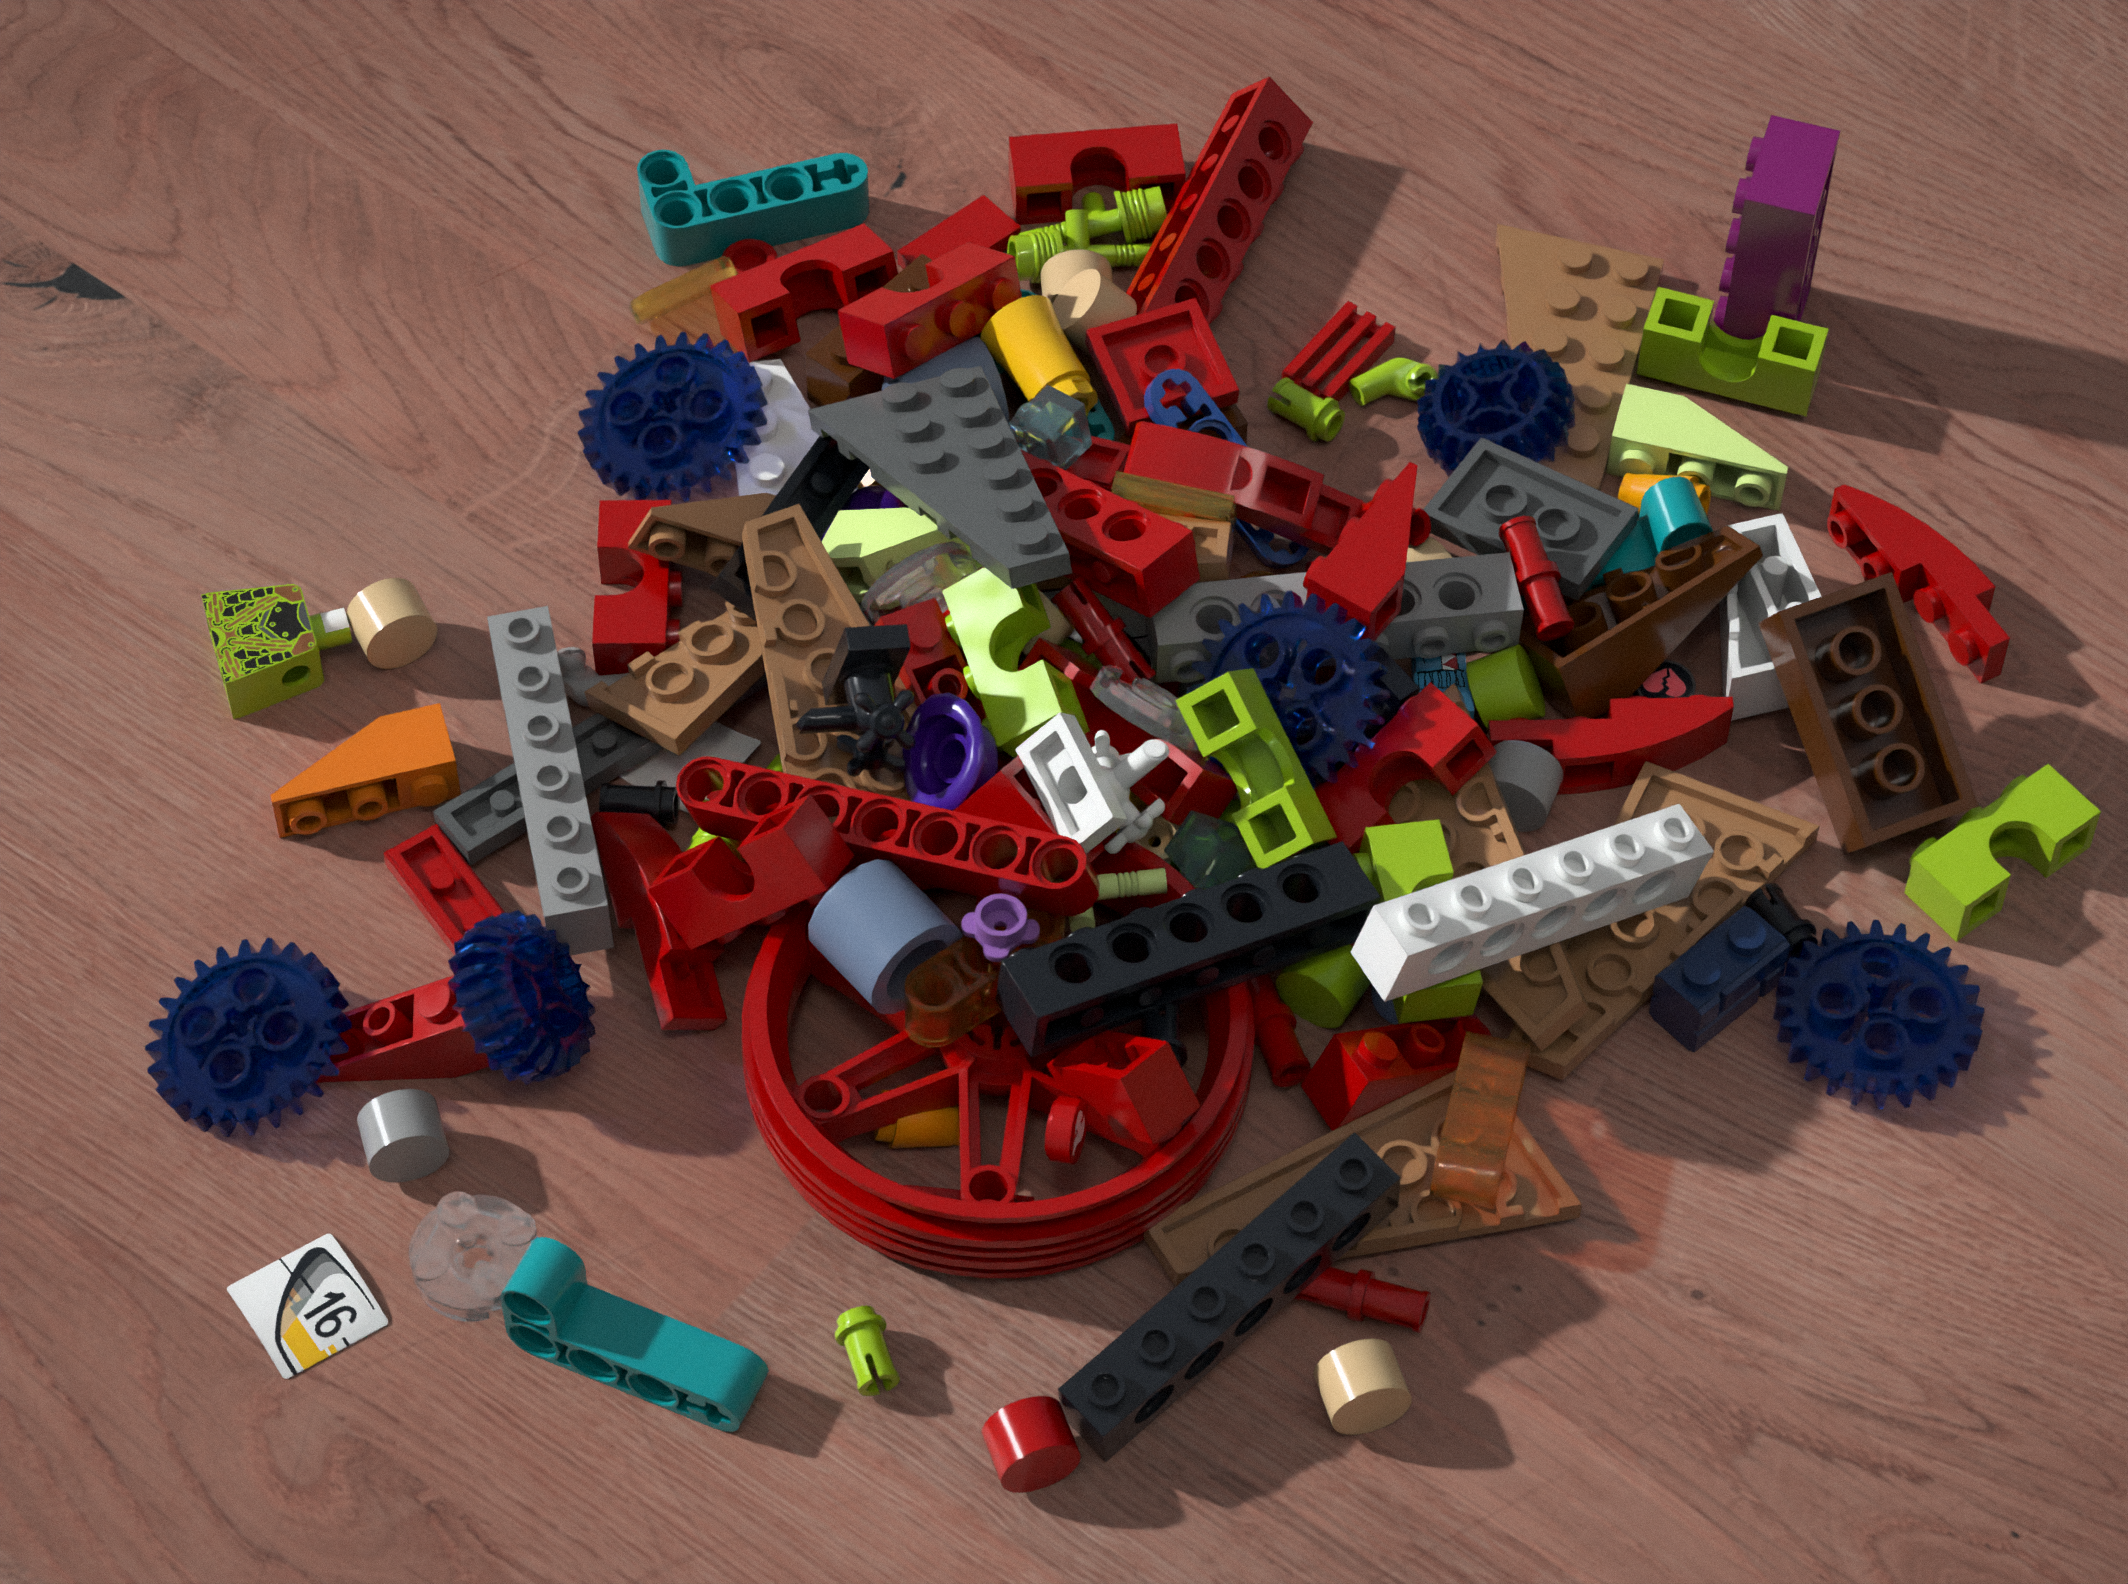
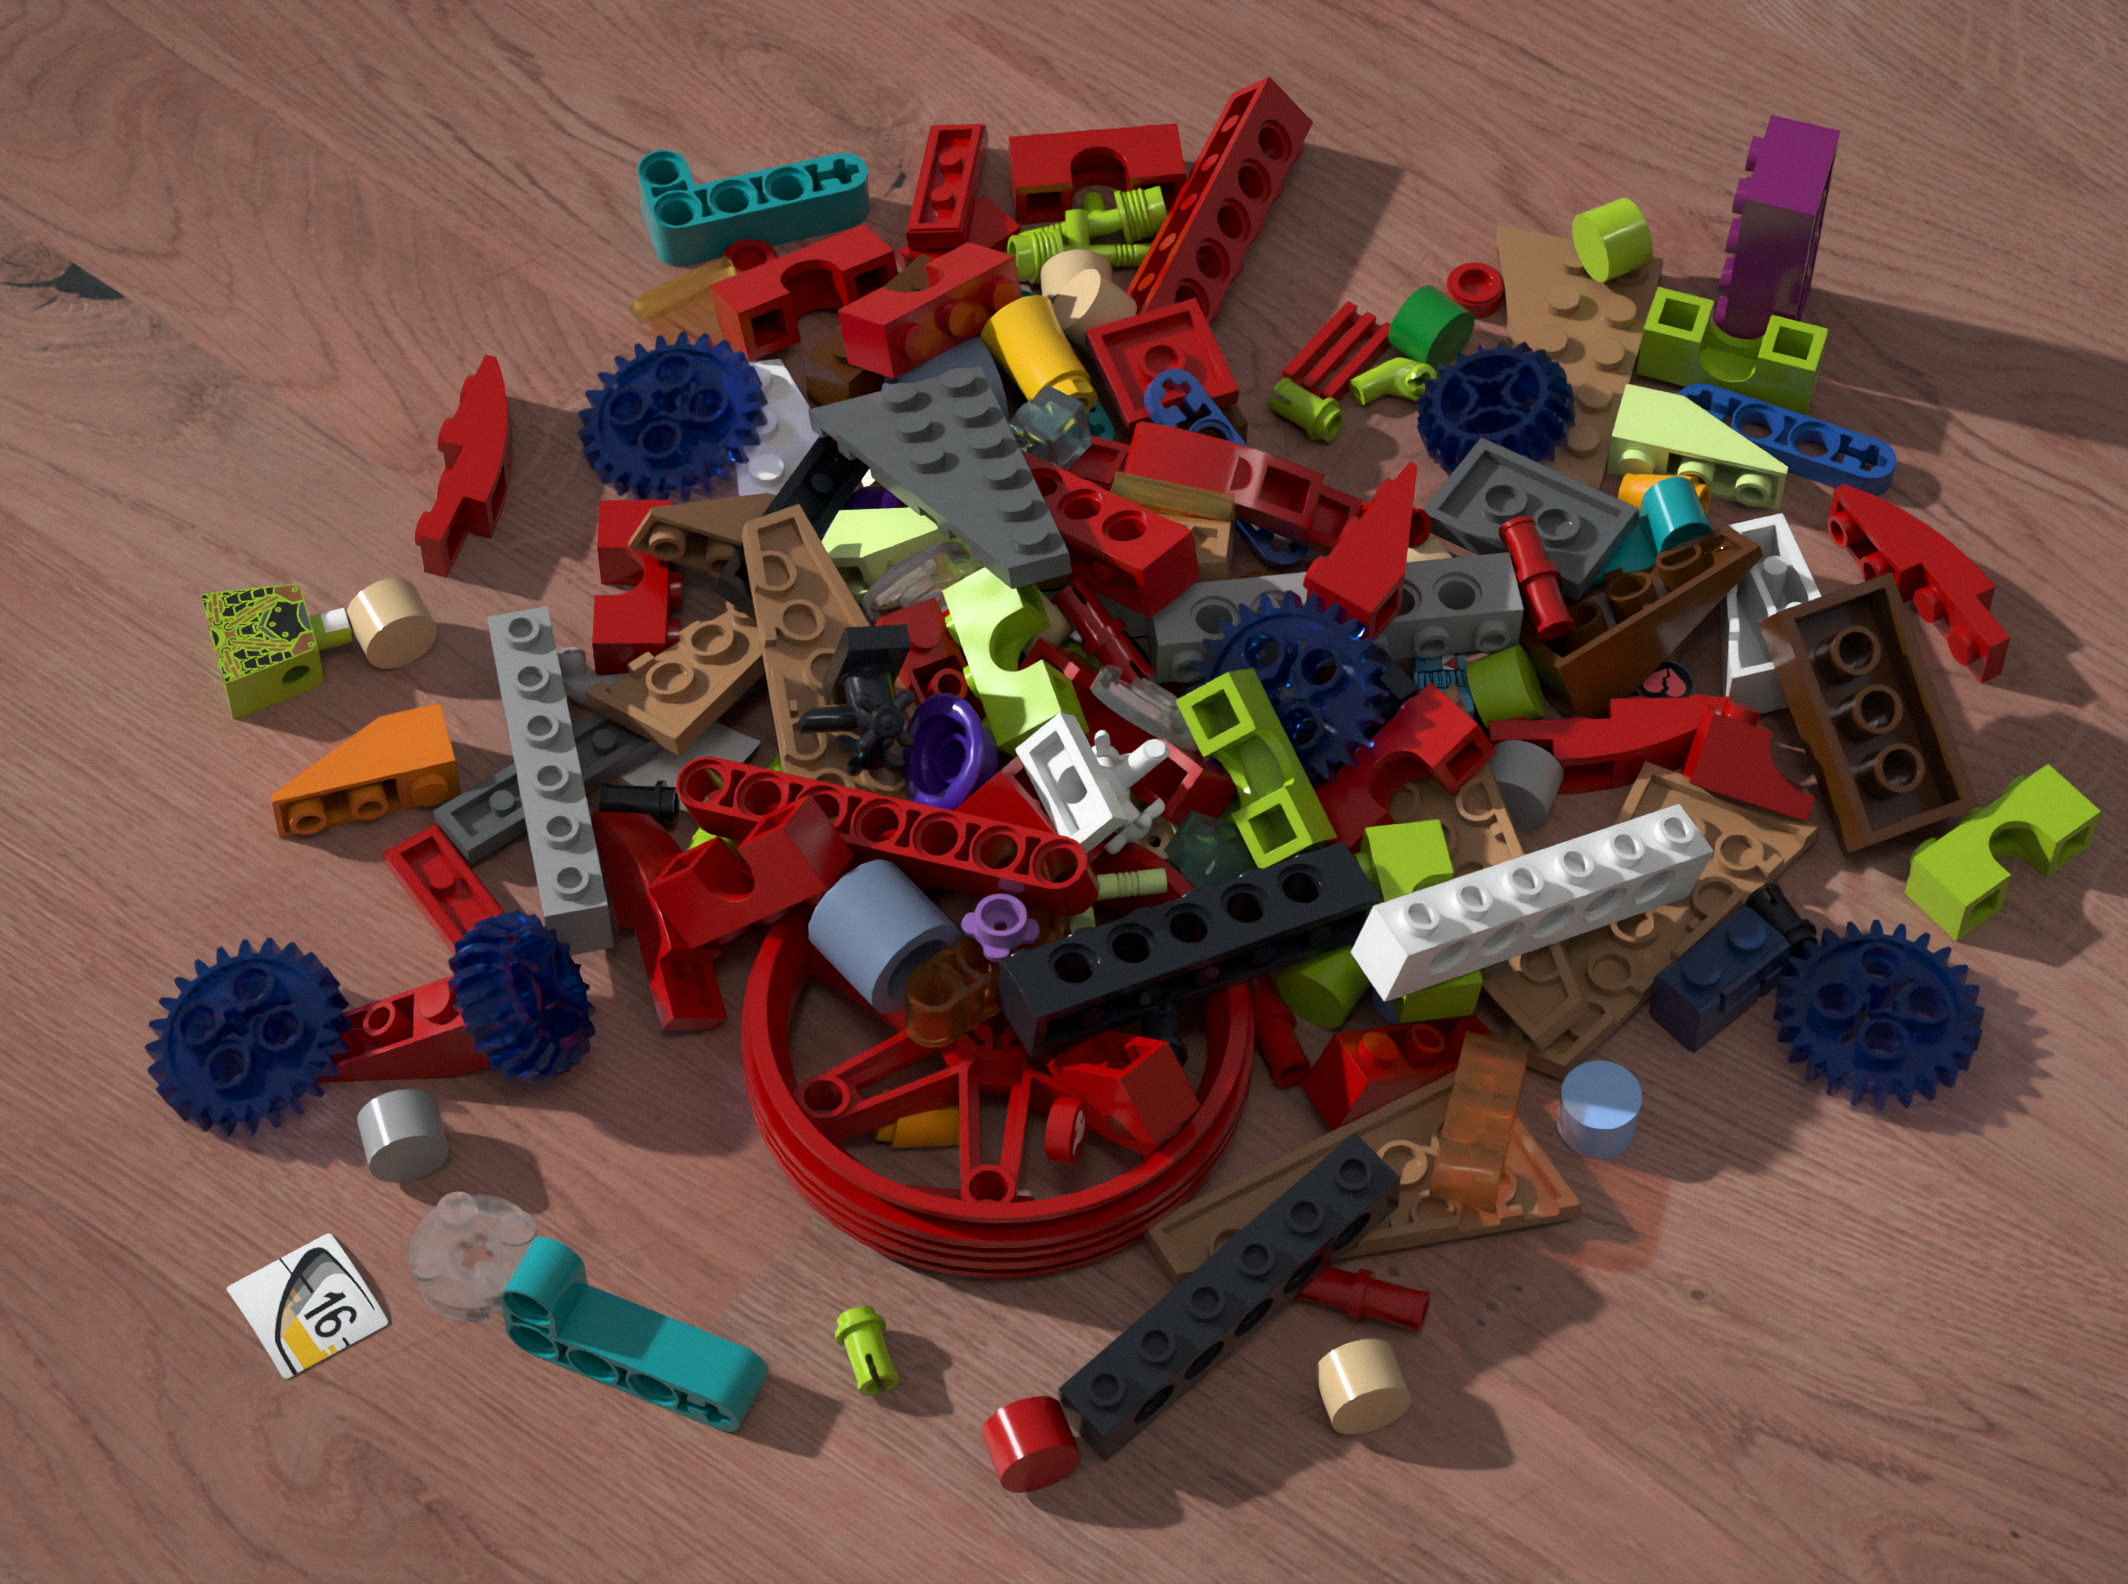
none -> red slope [415,355,512,578]
none -> red tile [906,124,988,249]
none -> green piece [1388,285,1475,373]
none -> red tile [1446,262,1504,319]
none -> light blue piece [1556,1061,1642,1159]
none -> lime piece [1572,197,1653,283]
none -> blue beam [1678,383,1897,496]
none -> red arch [1681,700,1815,822]

